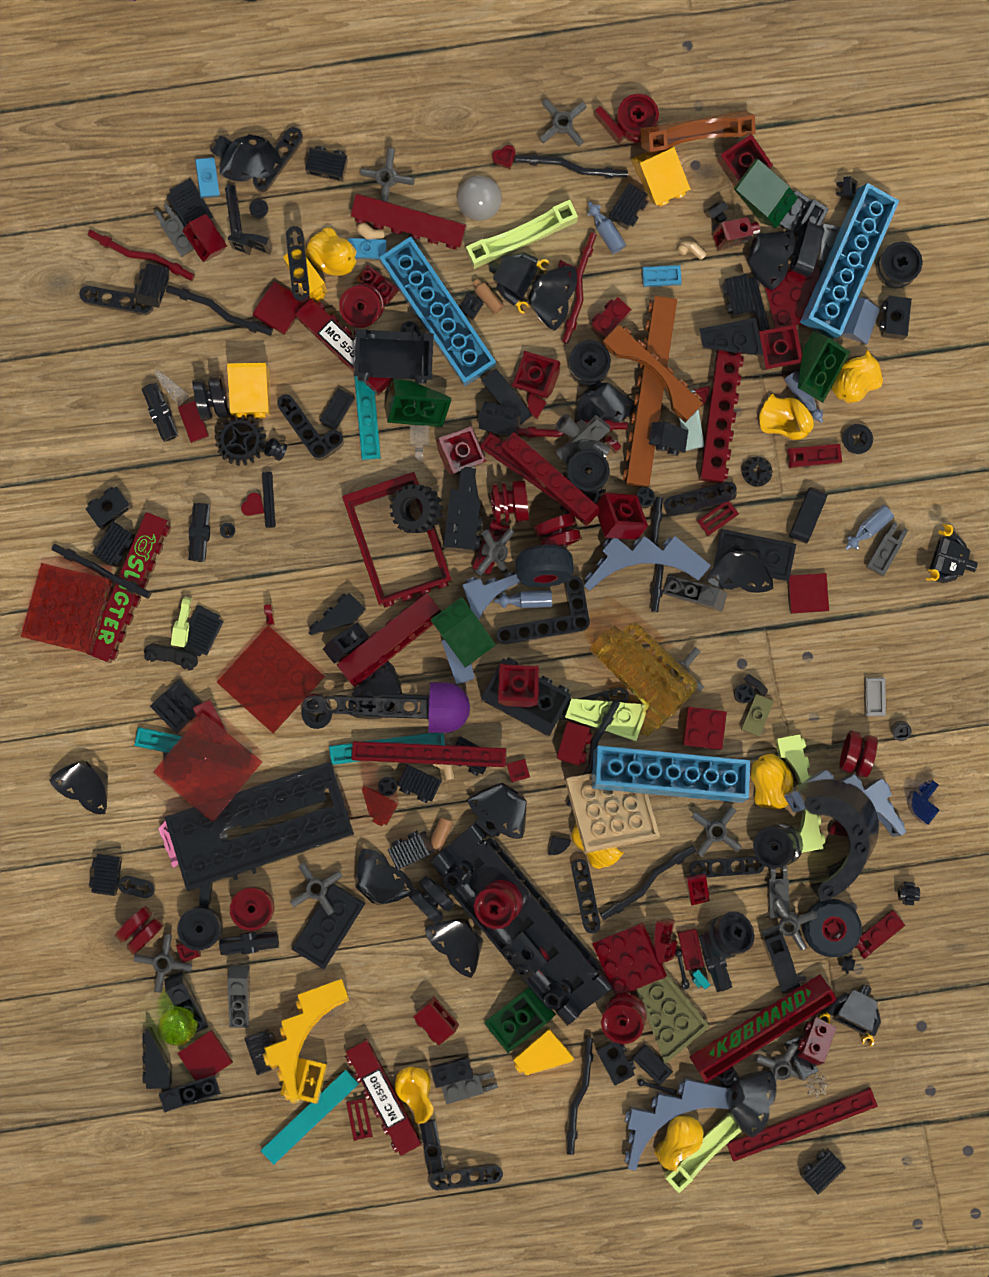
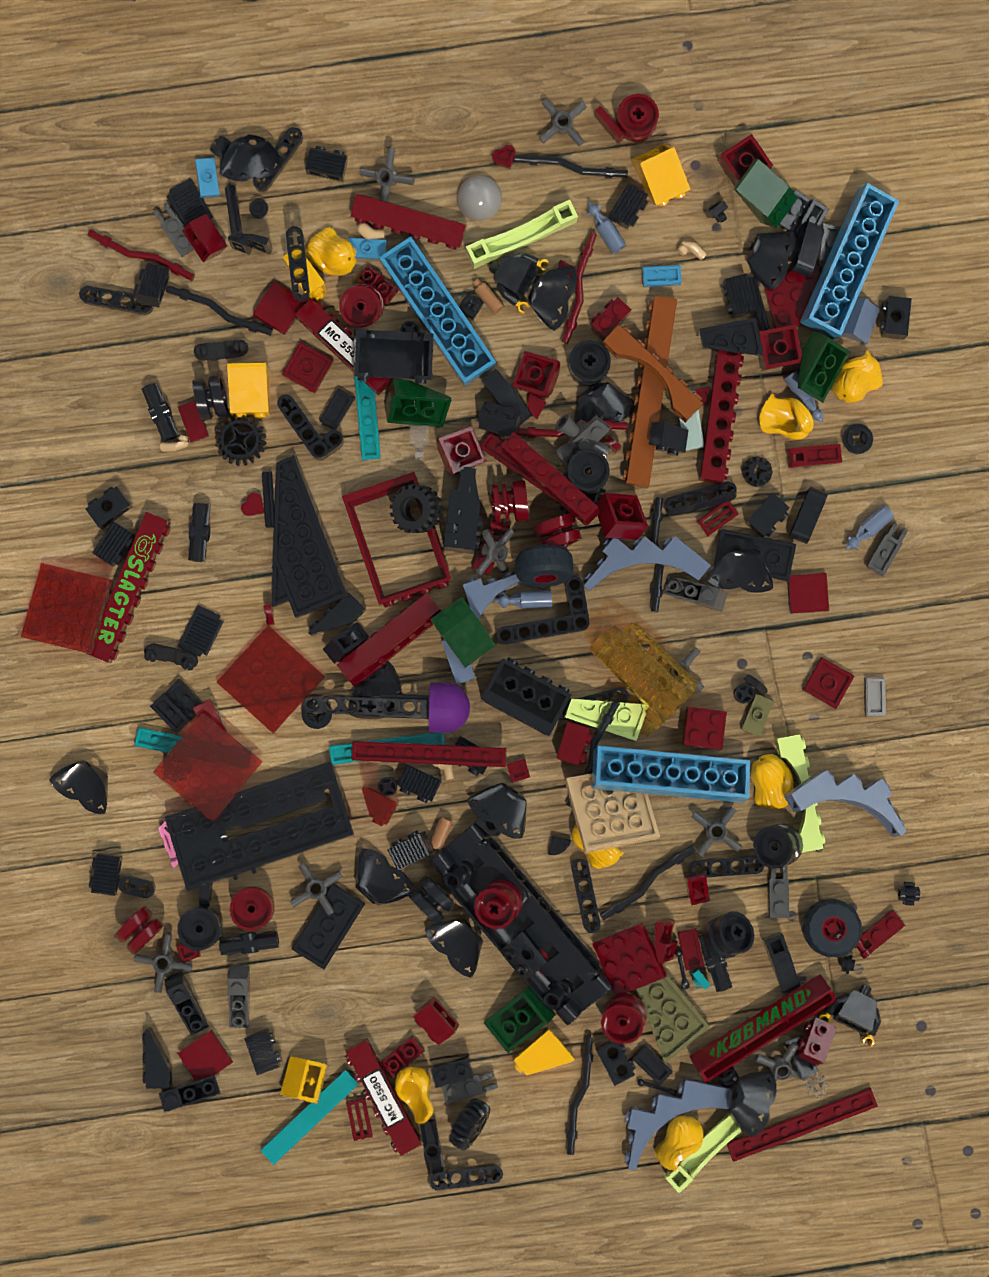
black bar [51,544,152,599] -> none
clear slope [154,370,189,406] -> none
clear neon green cylinder [157,1007,198,1046] -> none
yellowish green piece [171,597,192,647] -> none
black hinge [220,523,235,539] -> none
yellow arch [263,979,349,1104] -> none
black wheel [264,438,287,461] -> none
dark red slope [498,664,539,707] -> none
black wheel [636,488,655,508] -> none
dark orange arch [640,111,756,152] -> none
dark red torso [712,217,760,252] -> none
dark grey bar [762,898,817,950] -> none
black windscreen [796,779,879,902] -> none
black brick [800,1148,846,1195] -> none
dark red tile [828,821,848,837] -> none
black tile [836,176,857,200] -> none
dark red wheel [839,730,878,778] -> none
black wheel [876,241,923,289] -> none
black tile [891,721,912,741] -> none
clear blue brick [907,780,940,825] -> none
black torso [926,524,978,584] -> none
none -> tan arm [160,435,189,452]
none -> black piece [194,340,249,360]
none -> black wing [271,455,349,618]
none -> dark red tile [282,342,334,394]
none -> dark red slope [381,1036,425,1077]
none -> black gear [449,1098,490,1151]
none -> black brick [745,493,790,537]
none -> dark red tile [802,657,855,709]

